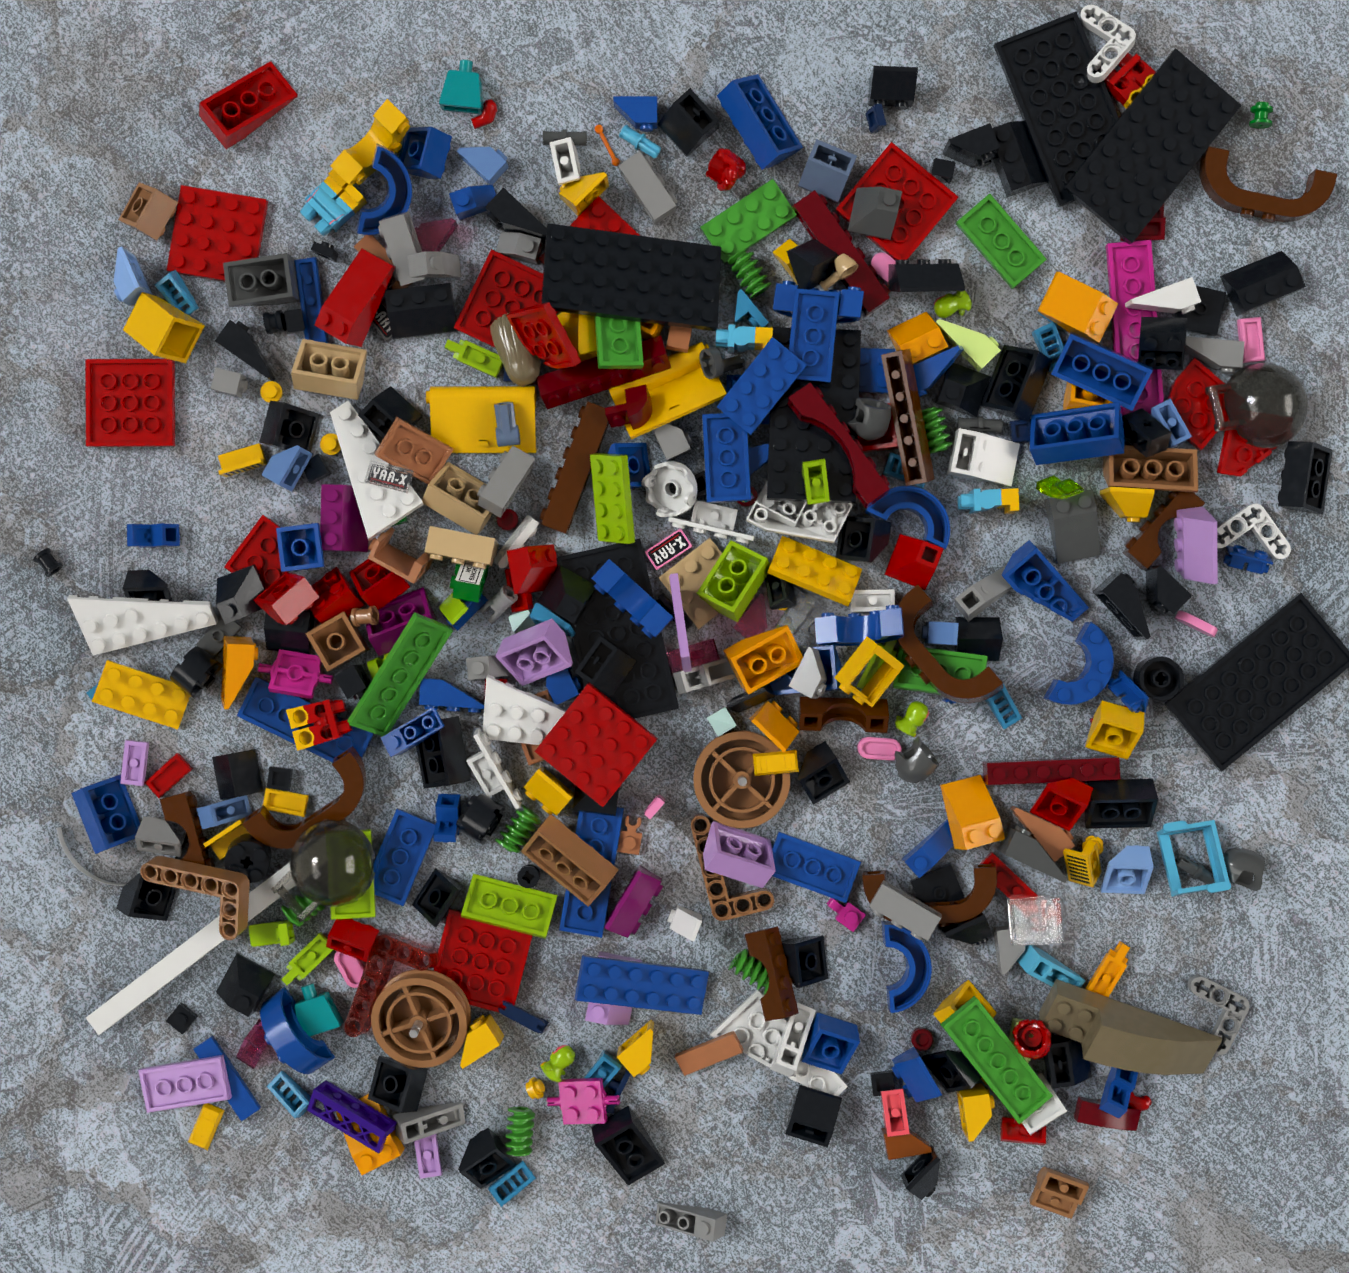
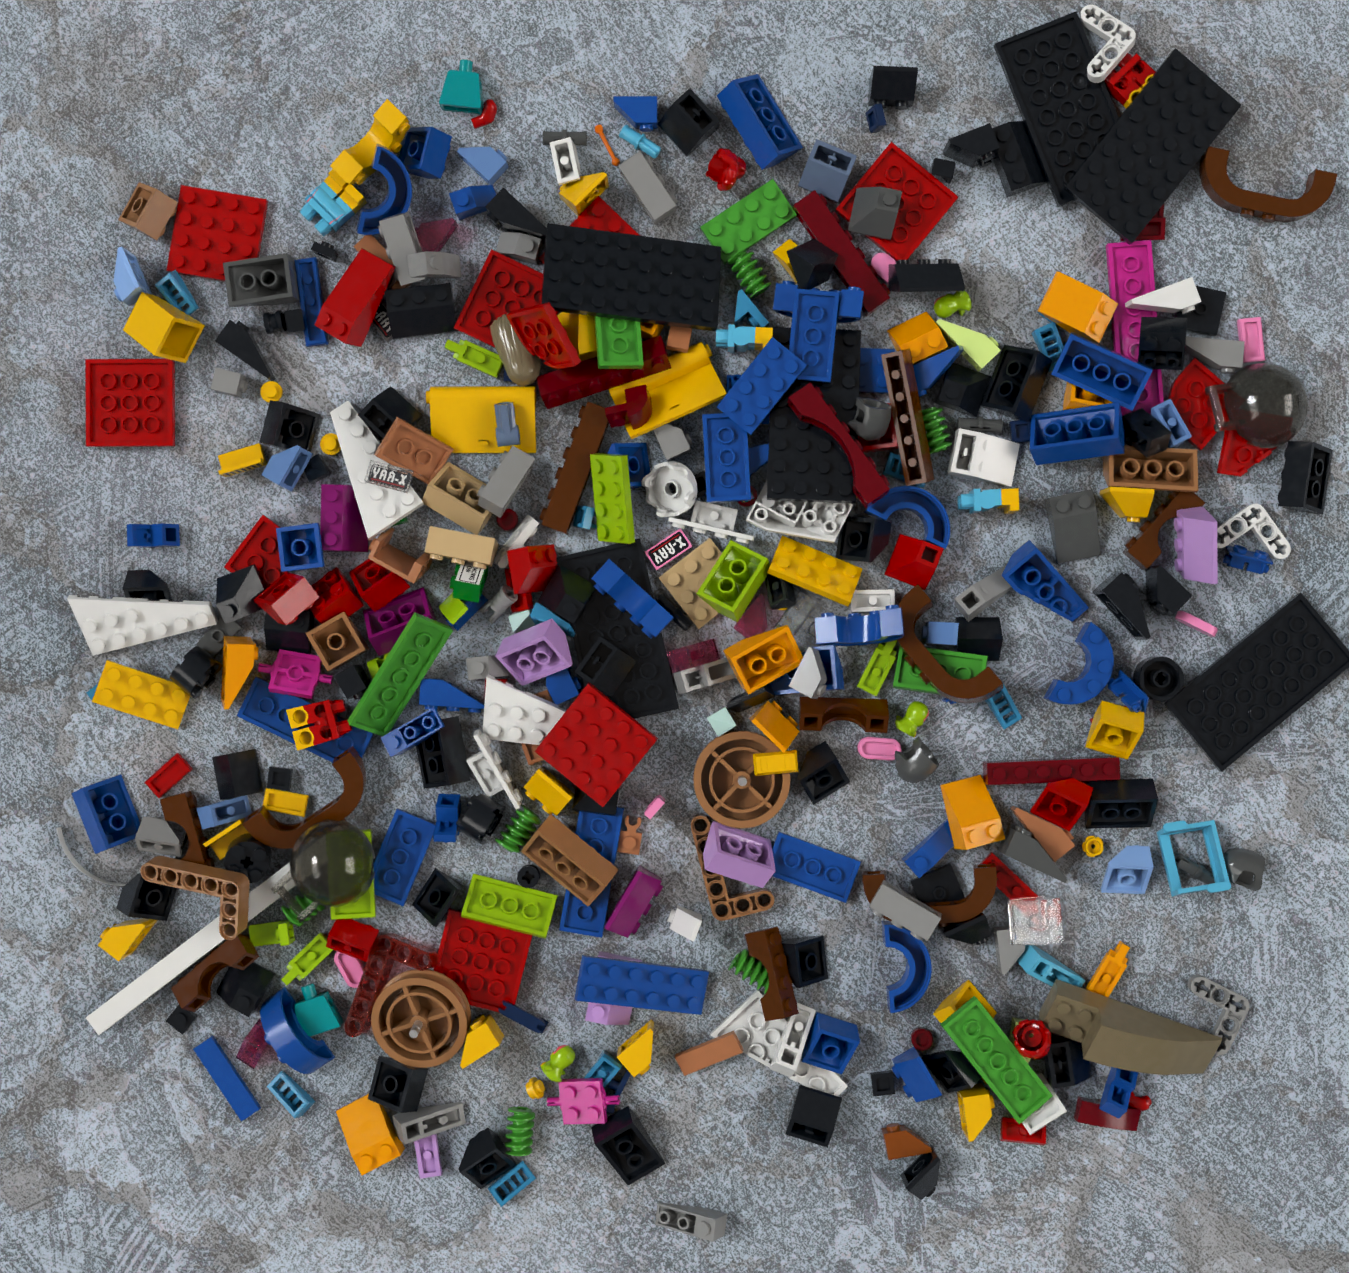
black bush [33,548,63,577] -> none
lavender plate [120,740,149,786] -> none
lavender tile [138,1055,232,1113] -> none
yellow tile [188,1103,225,1151] -> none
red slope [199,61,298,149] -> none
tan slope [291,339,367,400] -> none
dark purple fence [307,1080,397,1154] -> none
medium nougat bush [351,606,379,627] -> none
lavender tile [669,573,692,672] -> none
dark grey piece [699,347,745,379] -> none
lime slope [802,459,830,505] -> none
tan bar [819,254,858,291] -> none
dark pink plate [826,898,866,932] -> none
yellow window [834,637,905,707] -> none
coral slope [880,1088,910,1137] -> none
bright green plate [956,194,1047,289] -> none
medium nougat brick [1029,1166,1089,1219] -> none
clear neon green slope [1036,475,1084,499] -> none
yellow panel [1063,840,1102,887] -> none
black slope [1220,251,1306,316] -> none
green wheel [1249,102,1273,129] -> none
none -> yellow slope [98,918,158,961]
none -> reddish brown arch [171,934,260,1012]
none -> dark azure tile [573,505,597,530]

